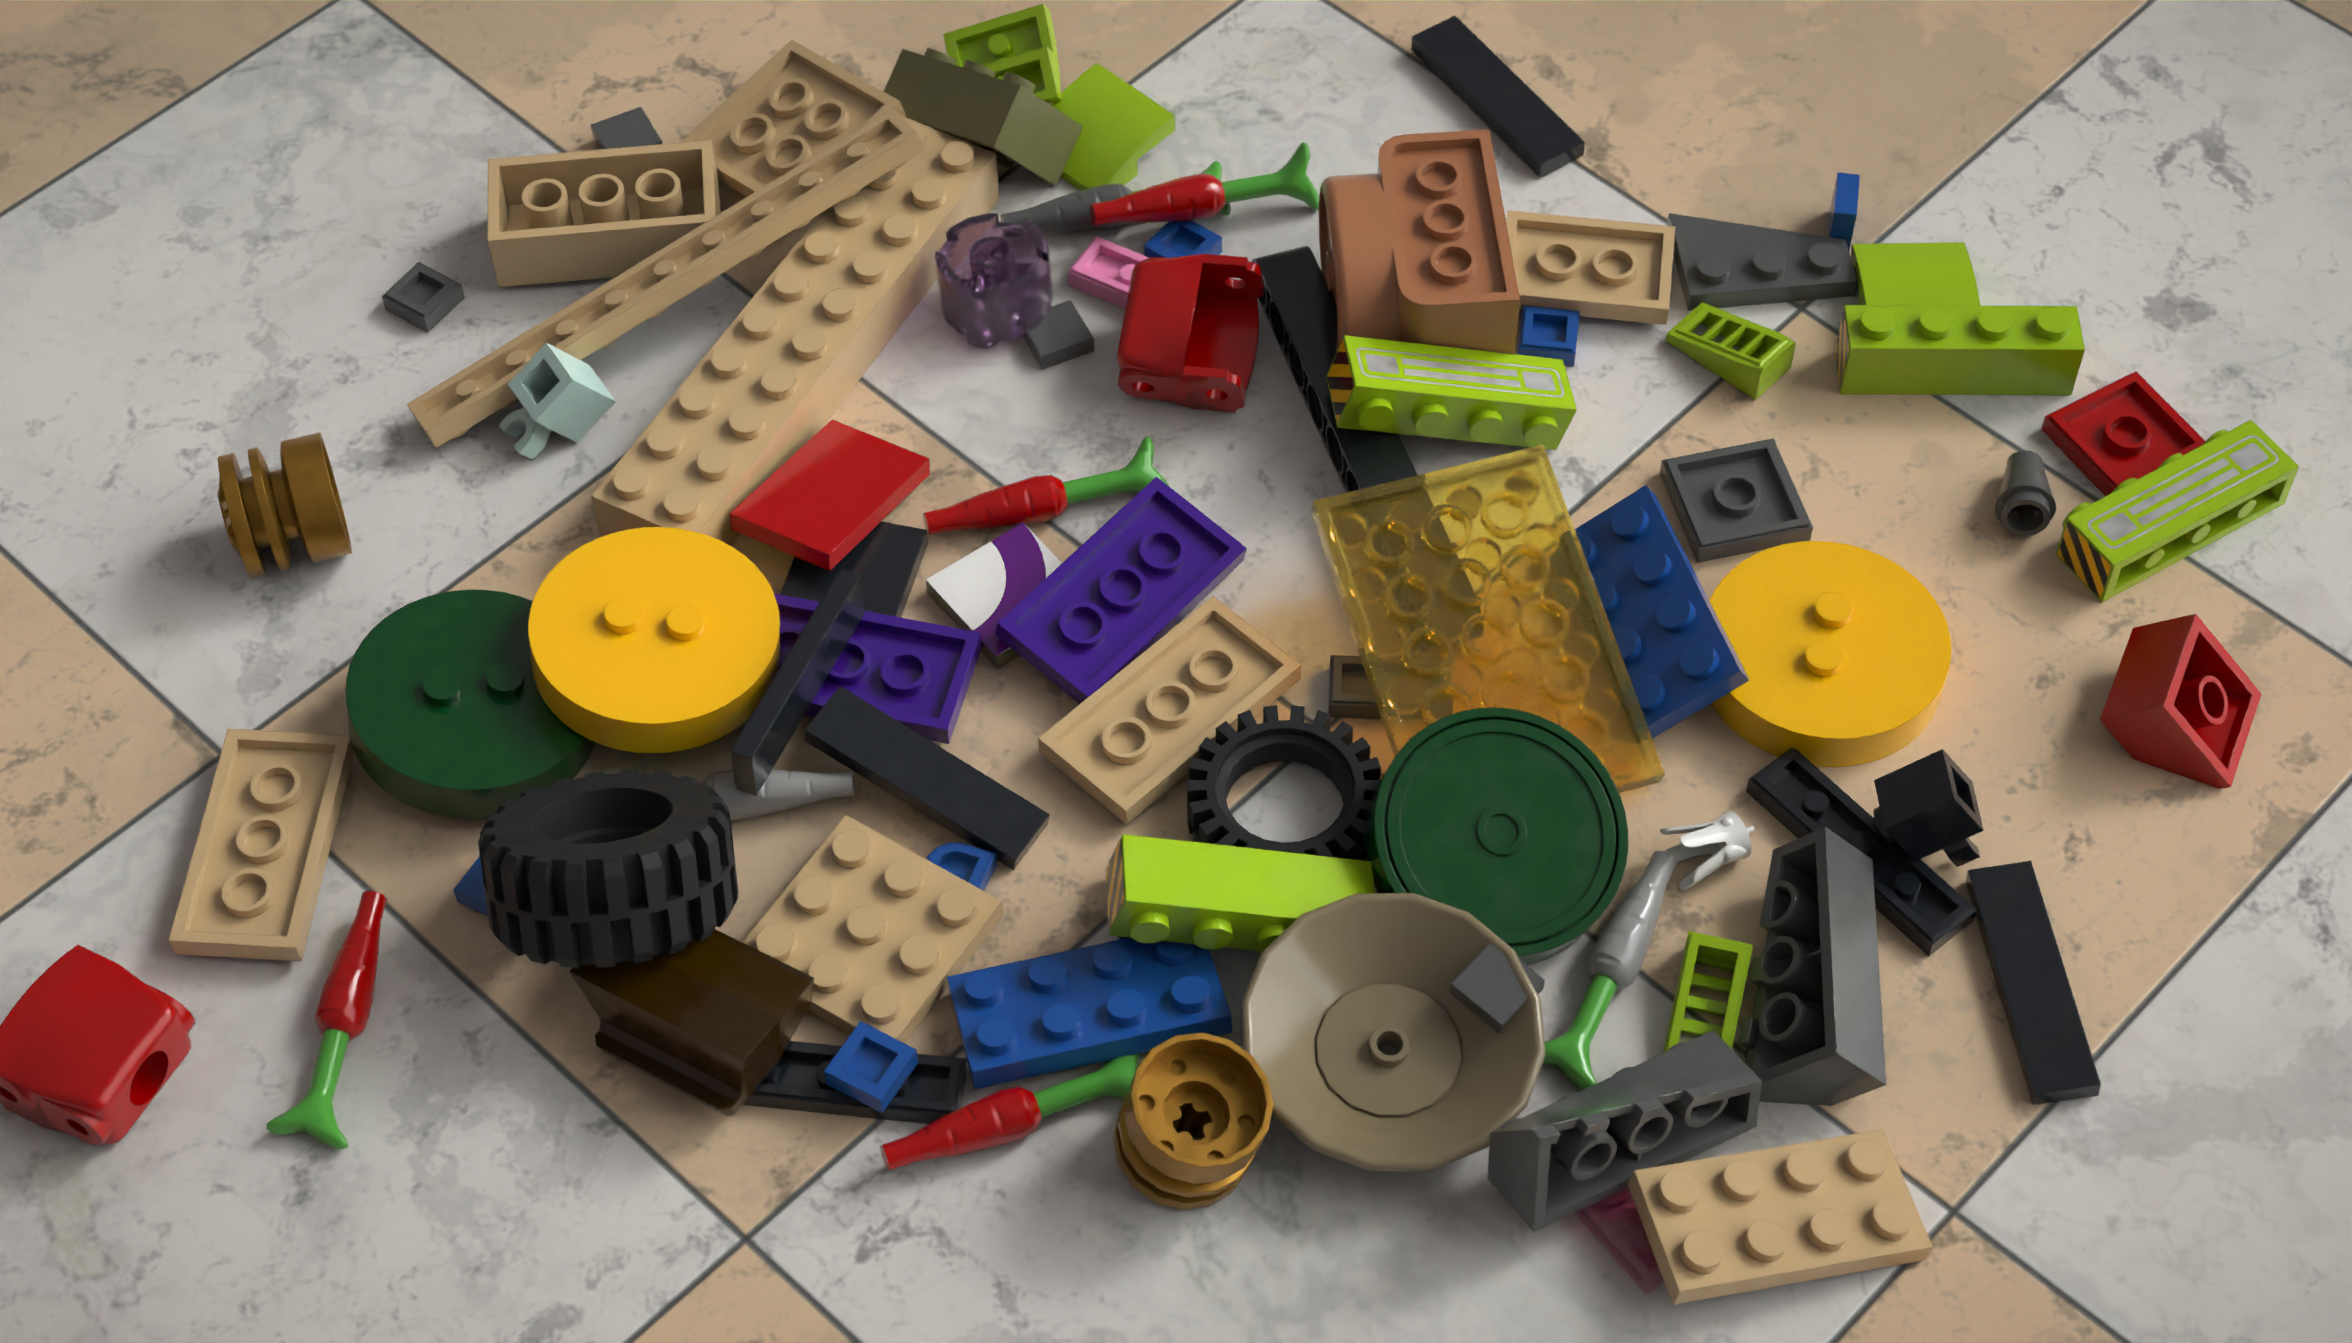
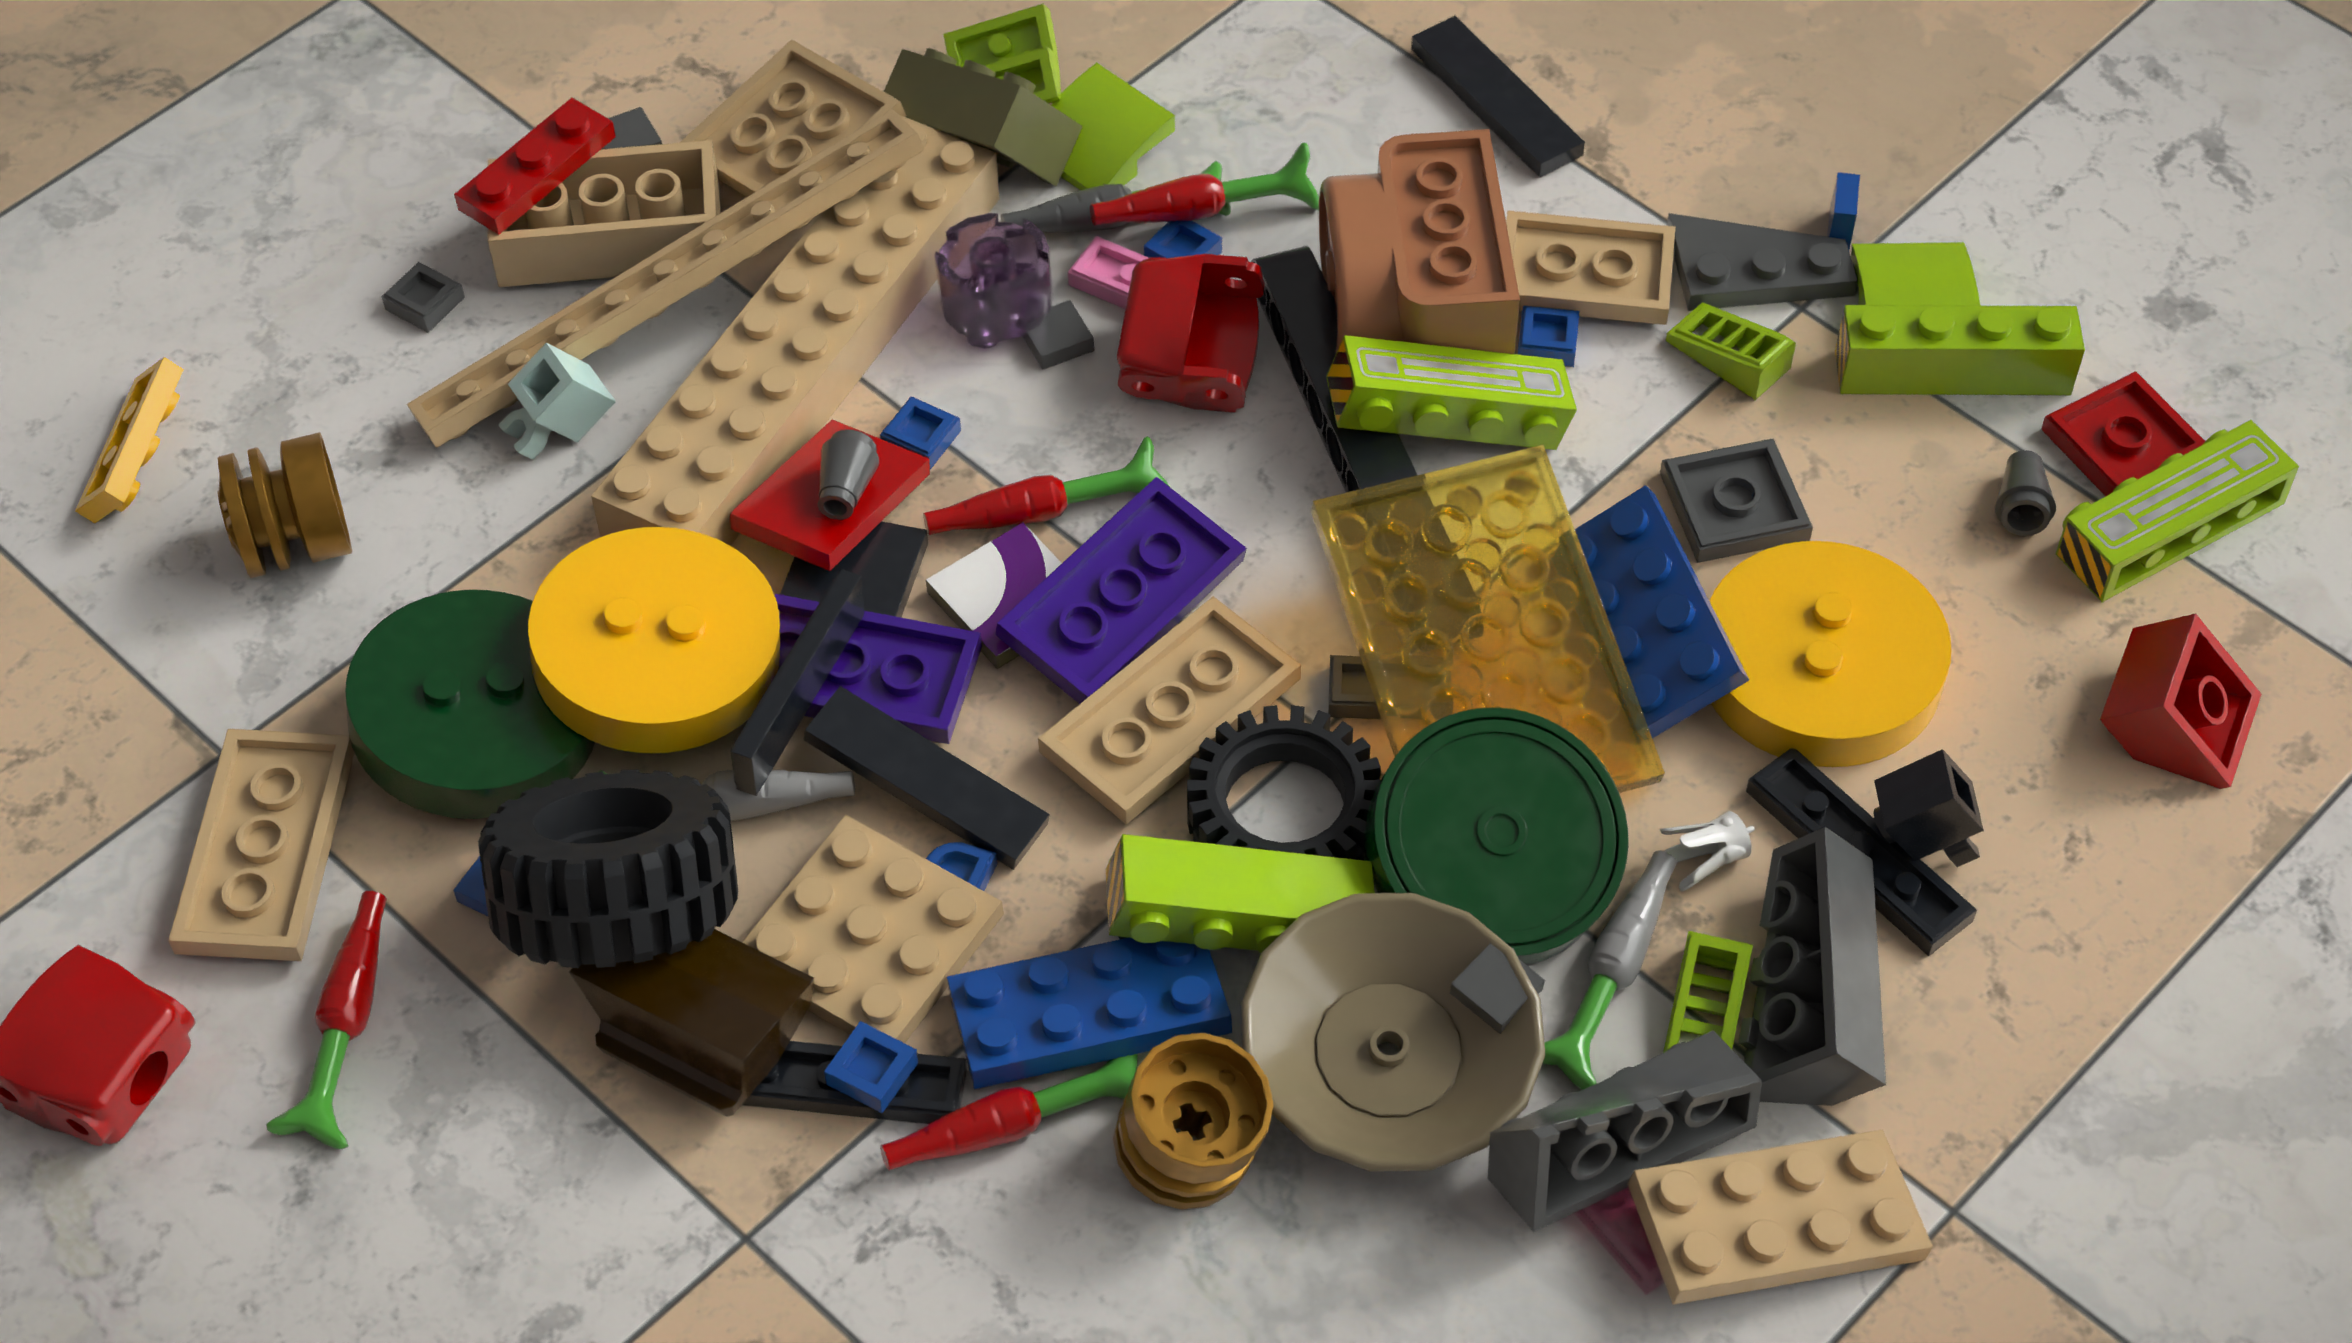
black tile [1966,861,2101,1105] -> none
none -> yellow plate [75,357,184,523]
none -> red plate [454,97,616,235]
none -> dark grey cone [818,429,879,520]
none -> blue tile [880,396,961,470]

